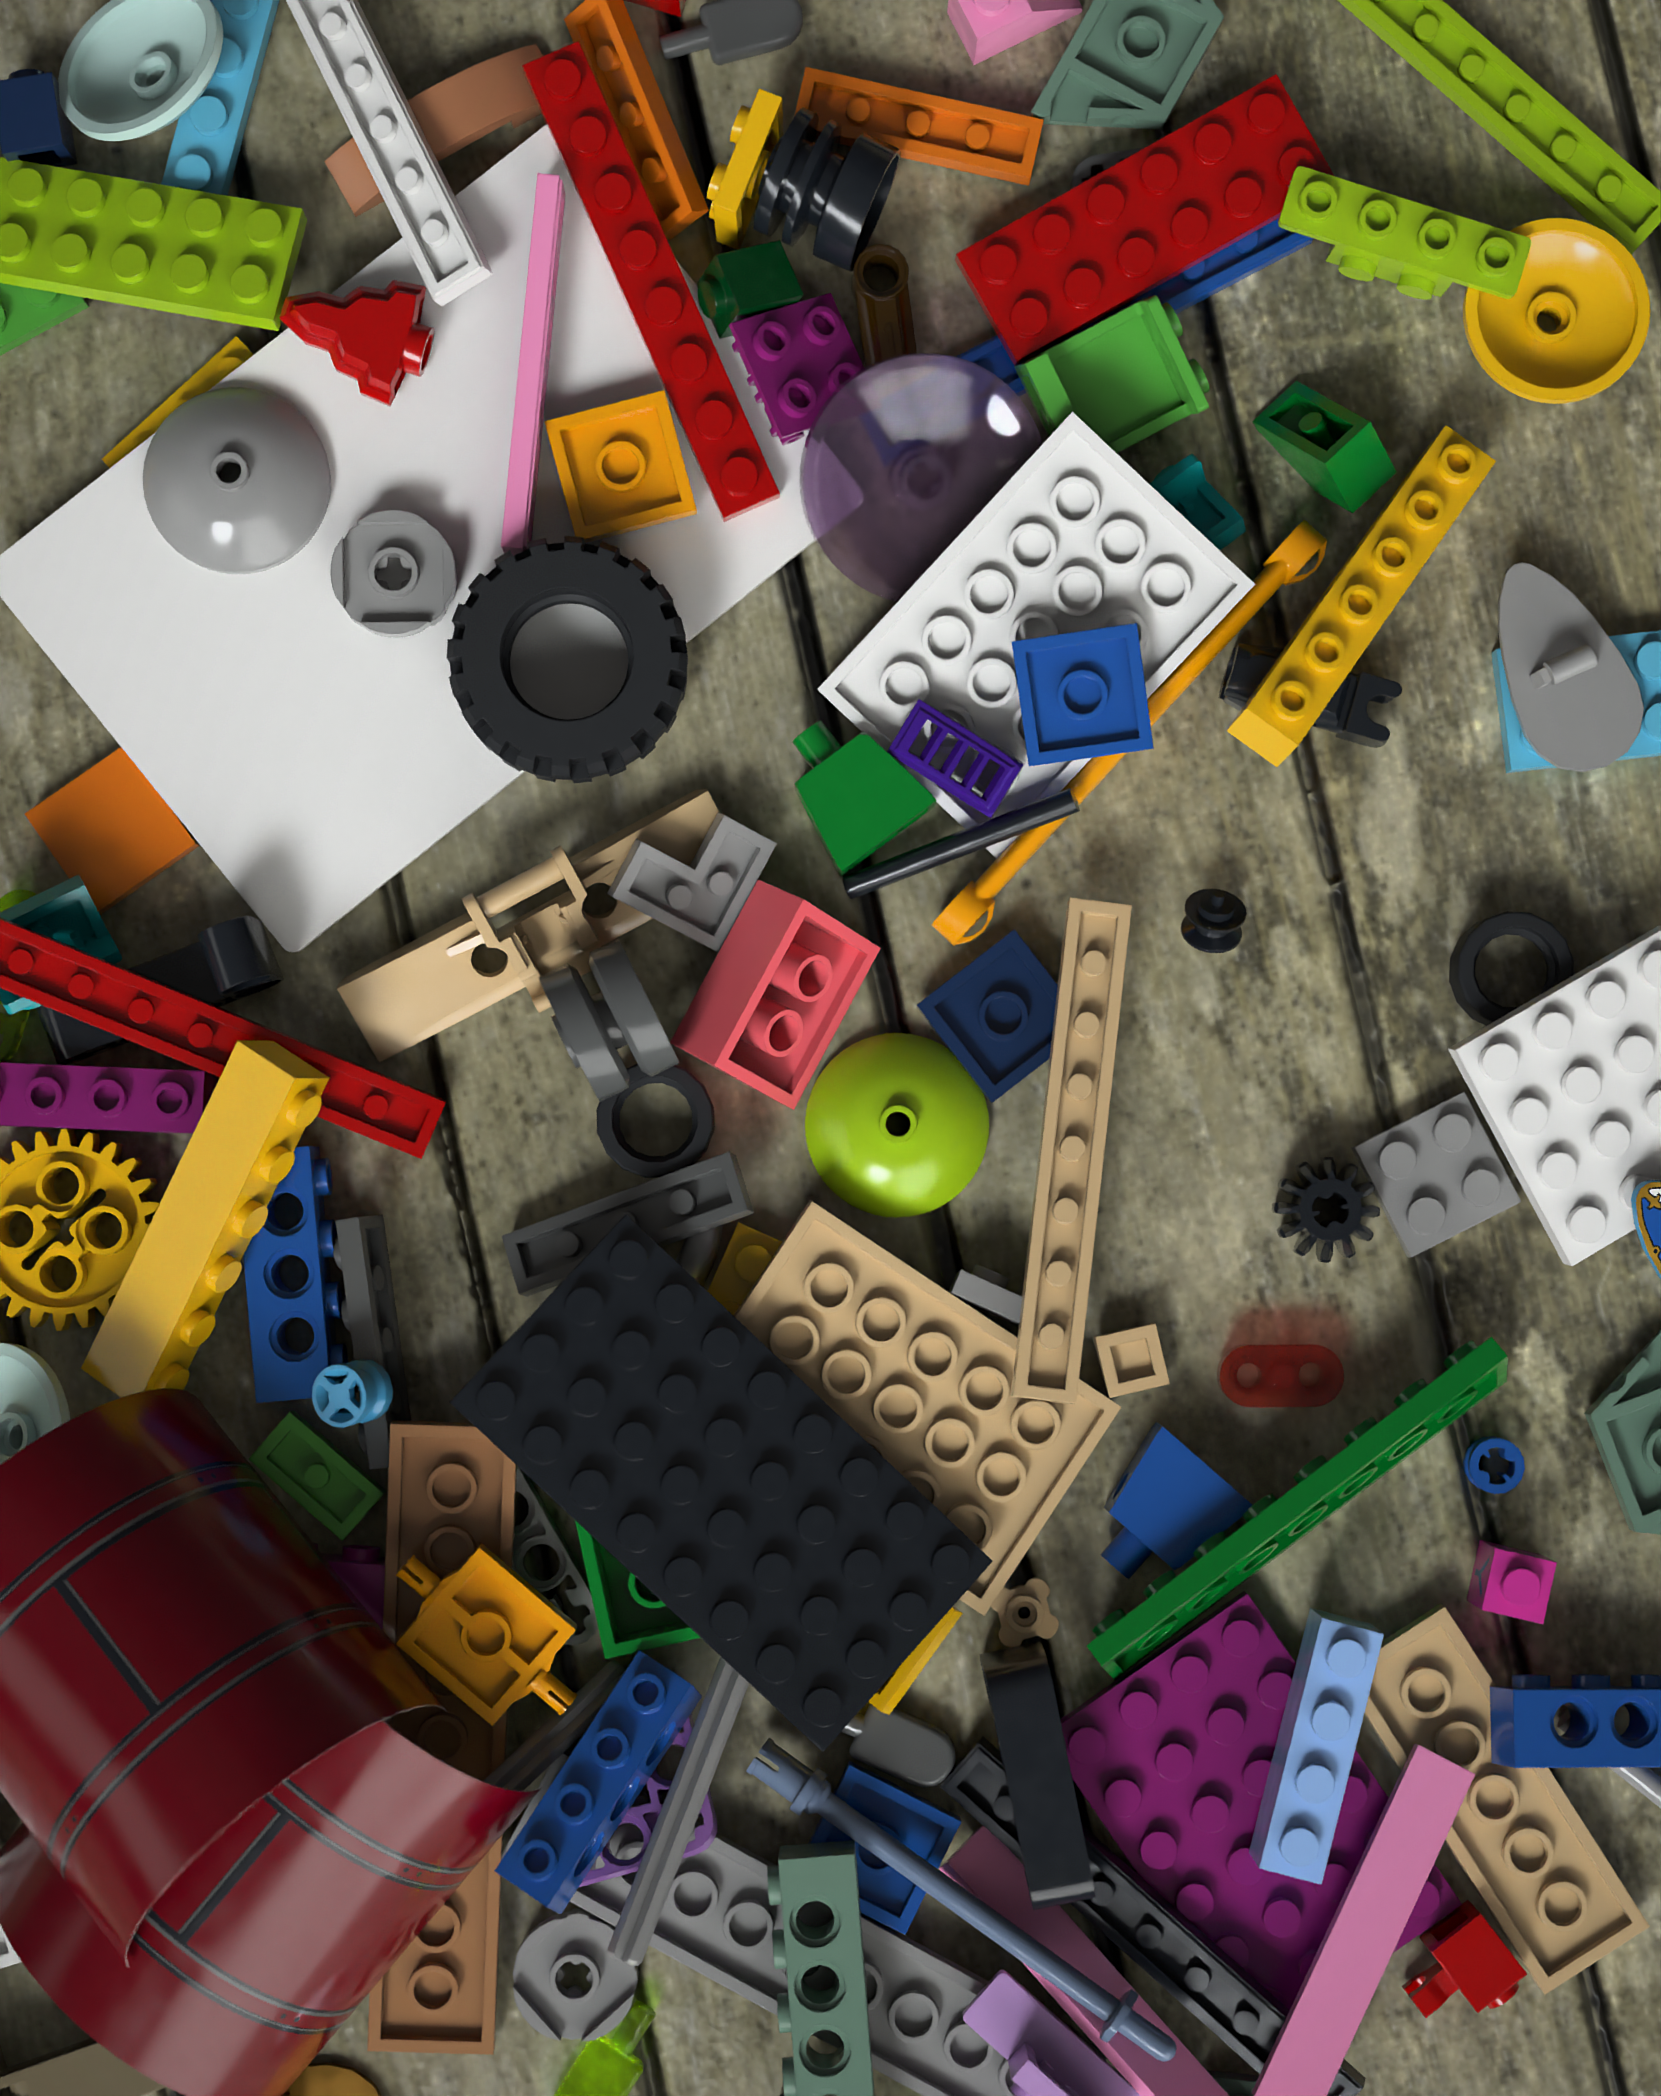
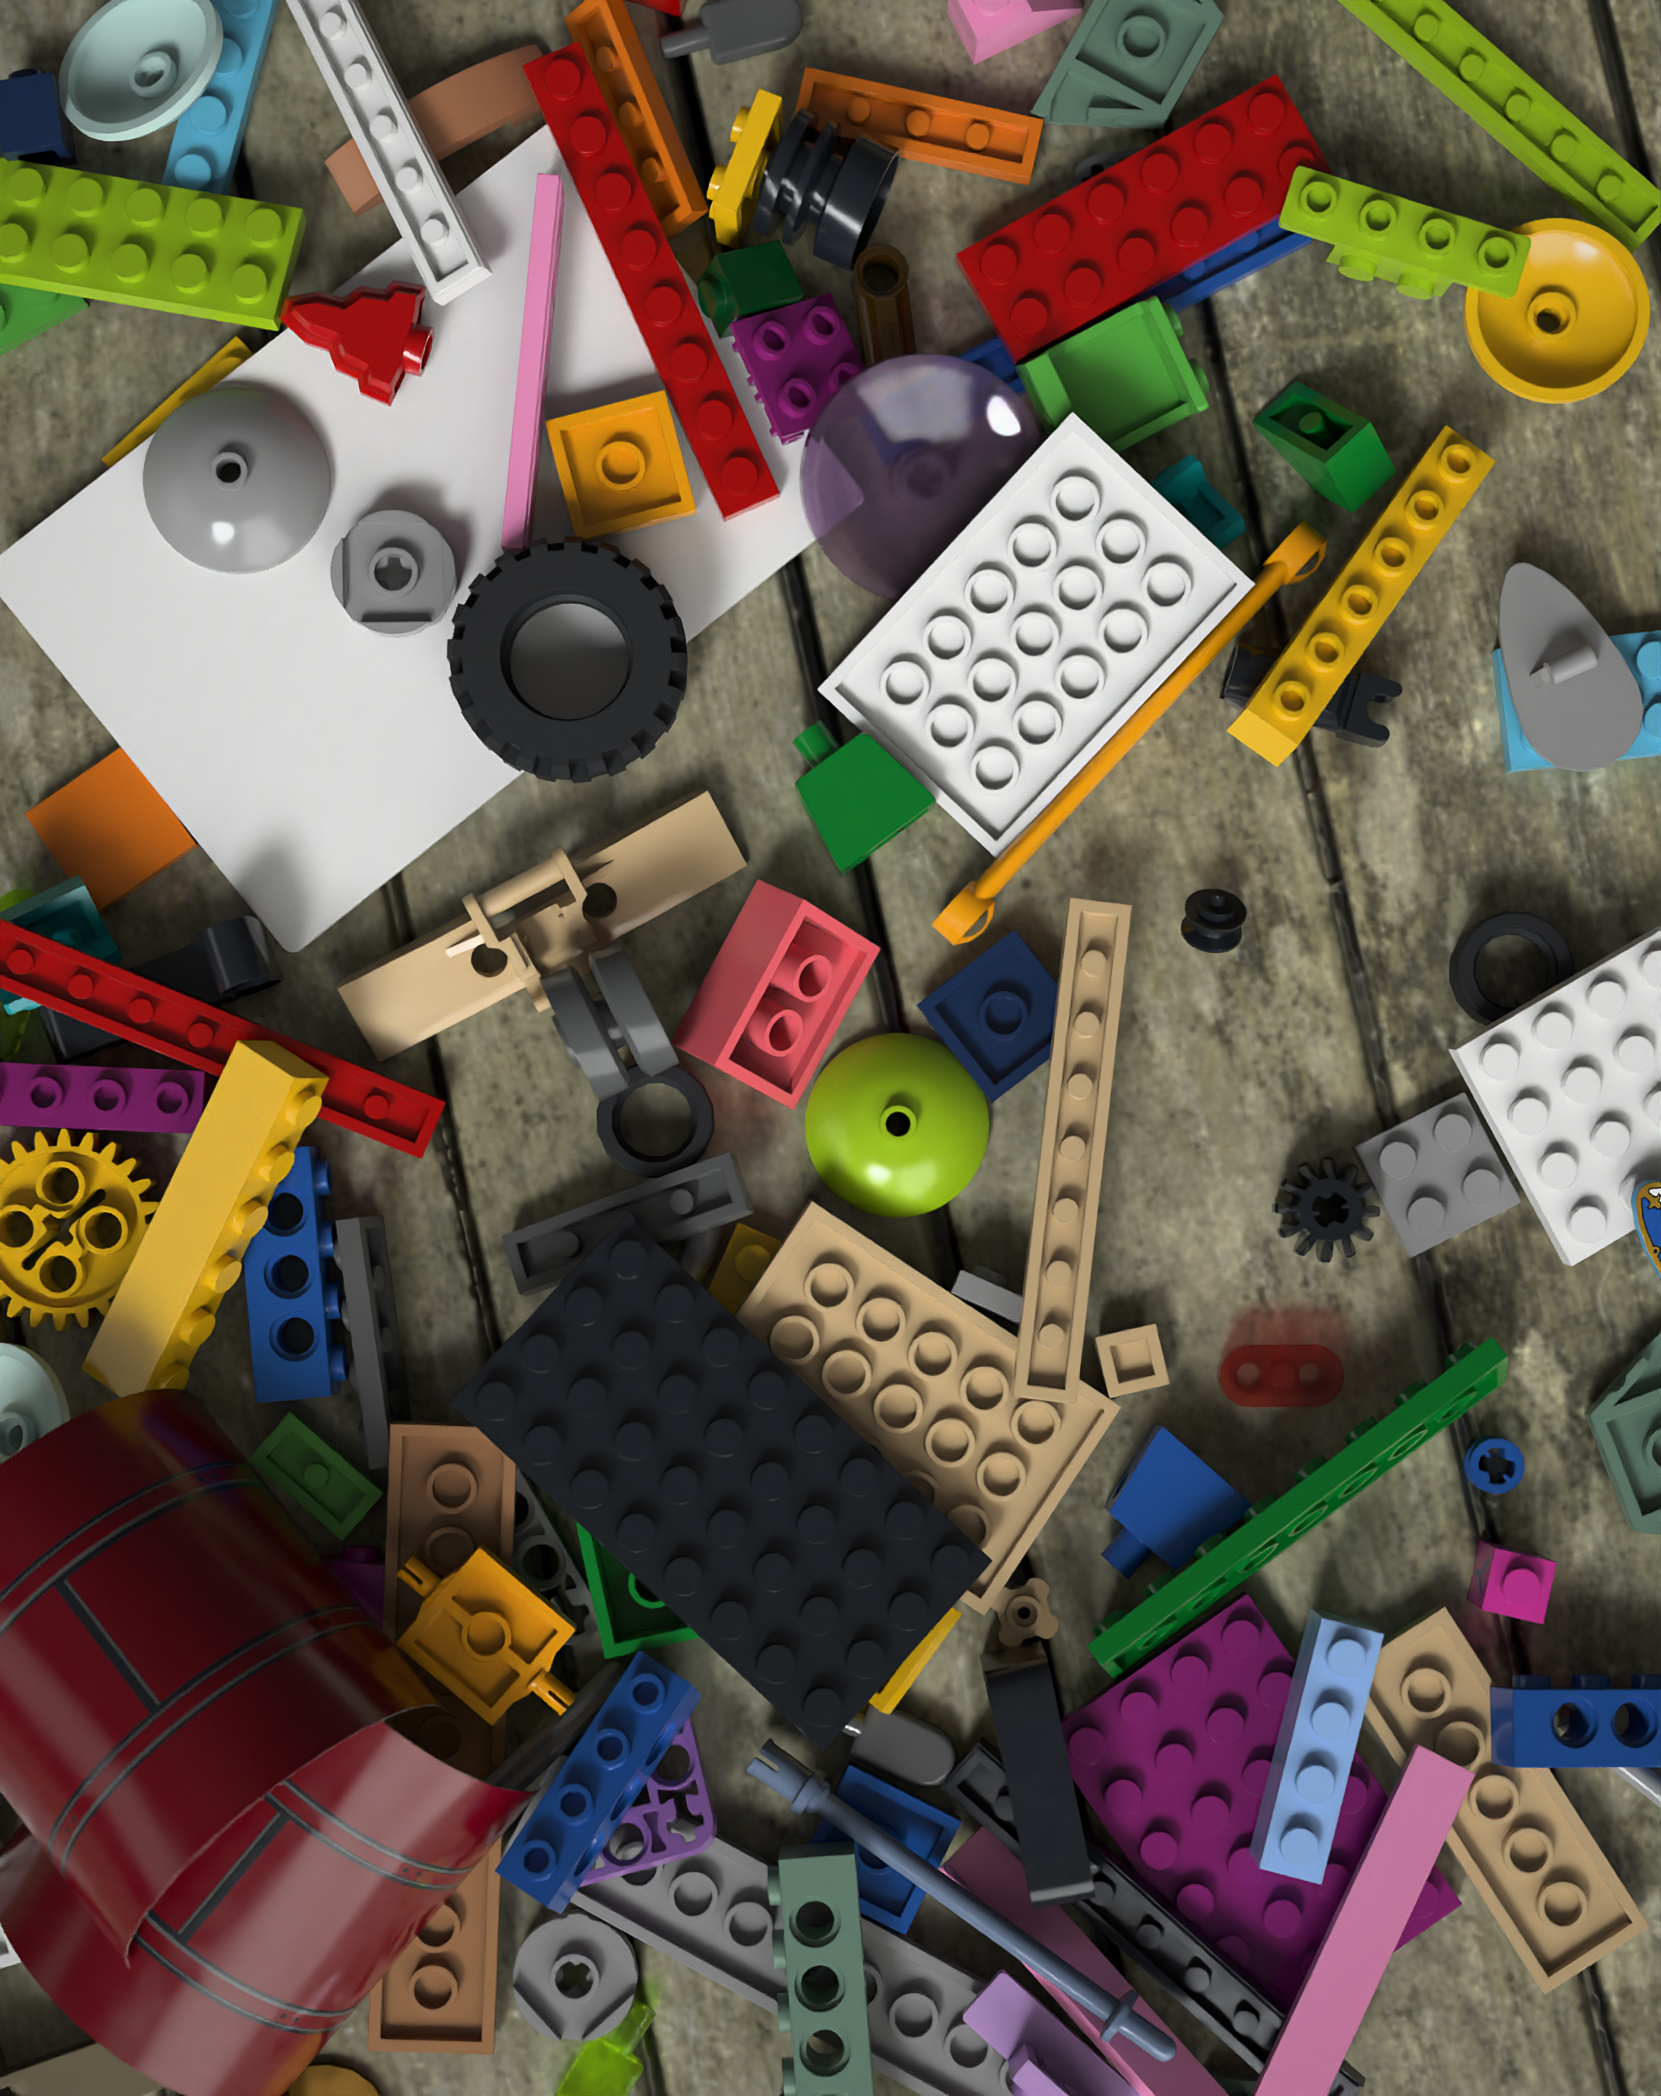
dark azure wheel [312,1359,393,1428] -> none
light grey plate [607,812,777,952] -> none
light grey axle [608,1657,749,1966] -> none
black bar [842,788,1080,899] -> none
dark purple slope [887,699,1025,818] -> none
blue plate [1012,623,1154,767] -> none
red brick [1402,1900,1528,2018] -> none

